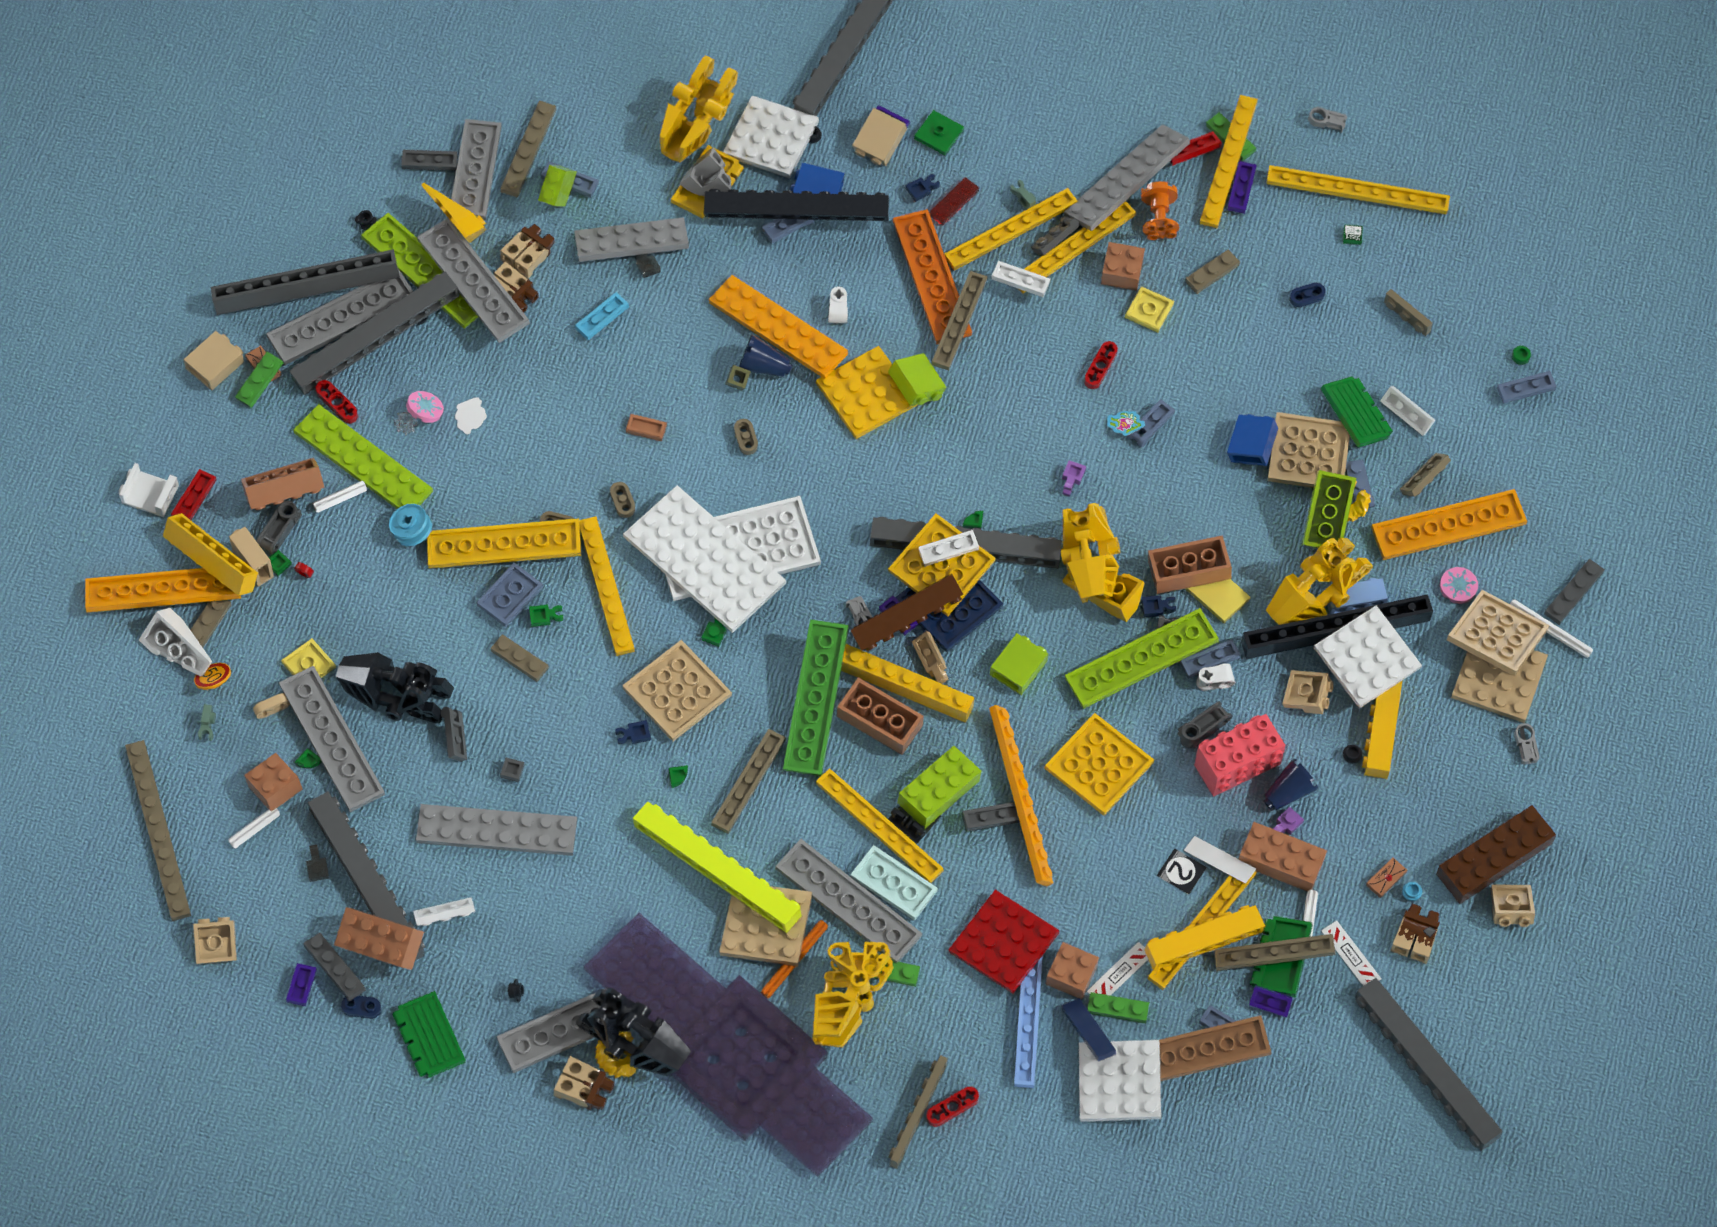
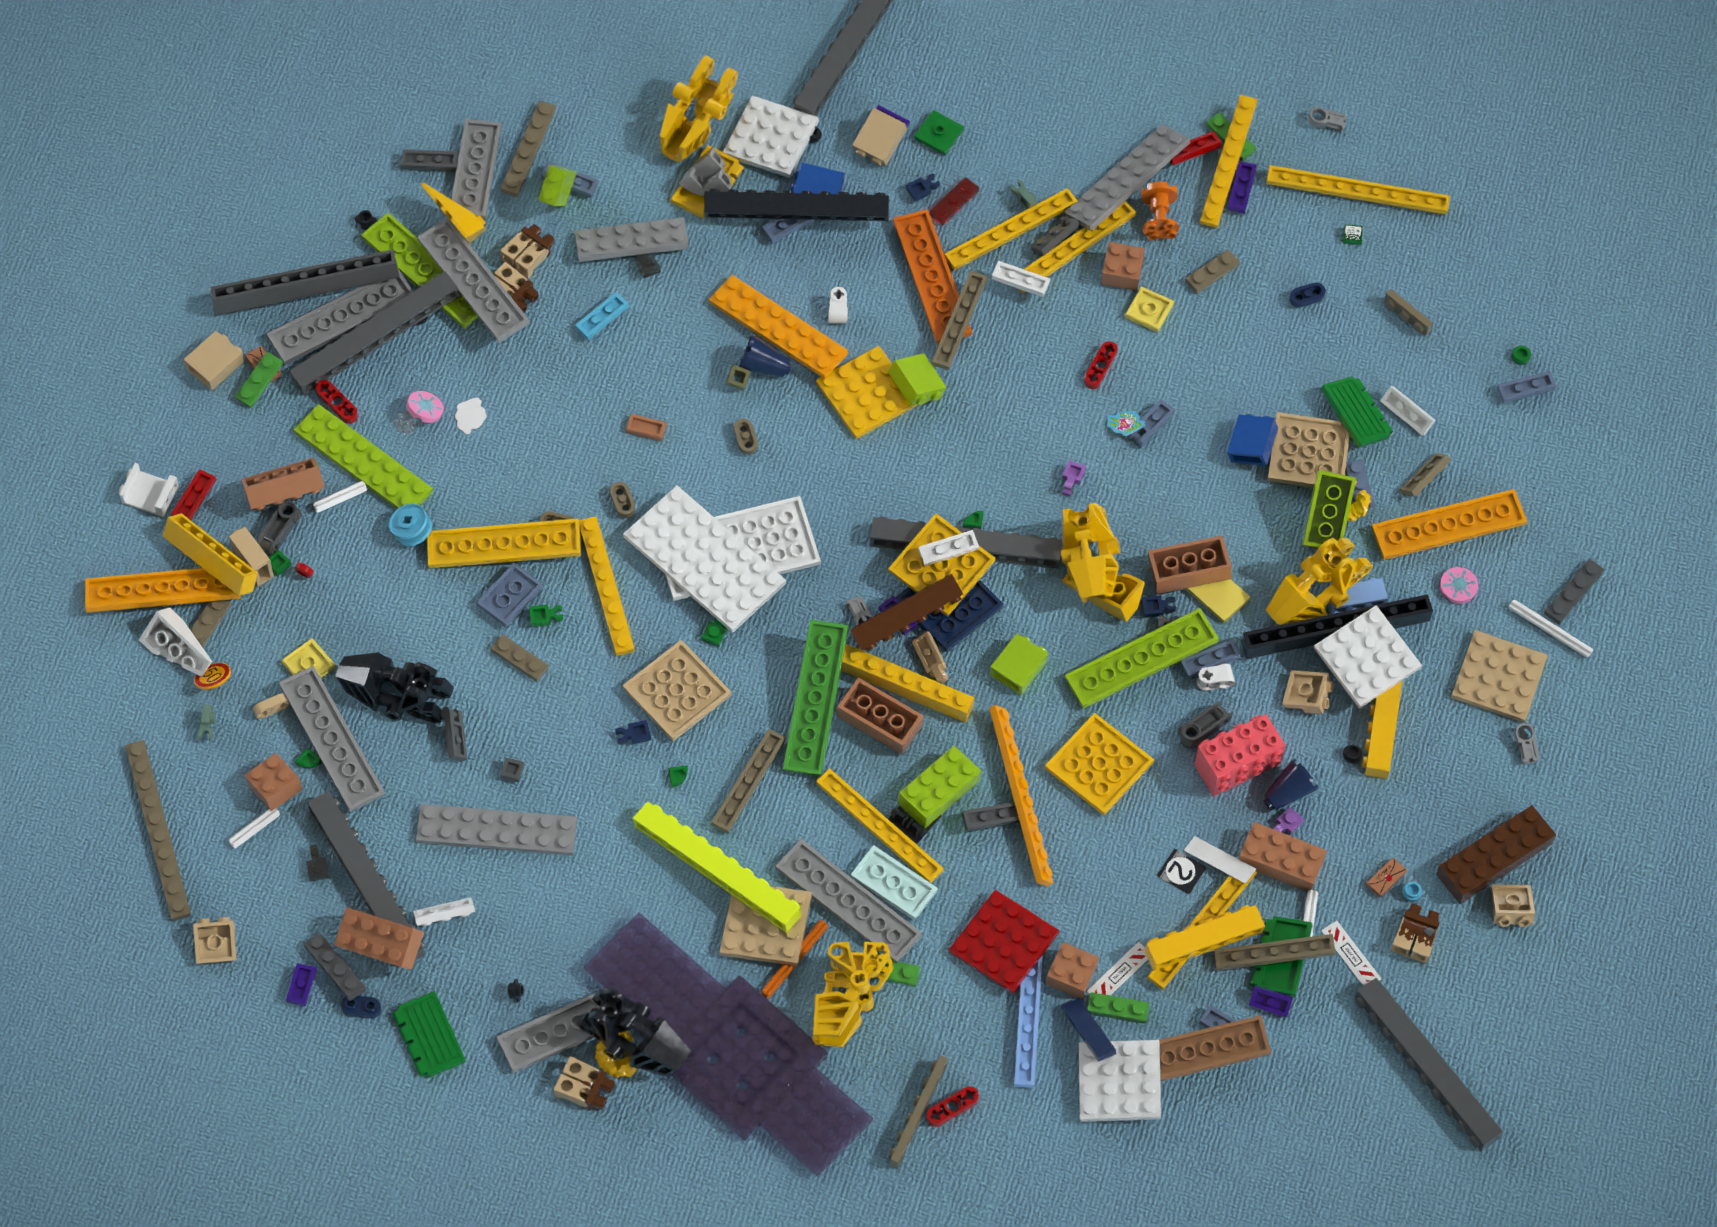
tan plate [1447,590,1549,676] -> none

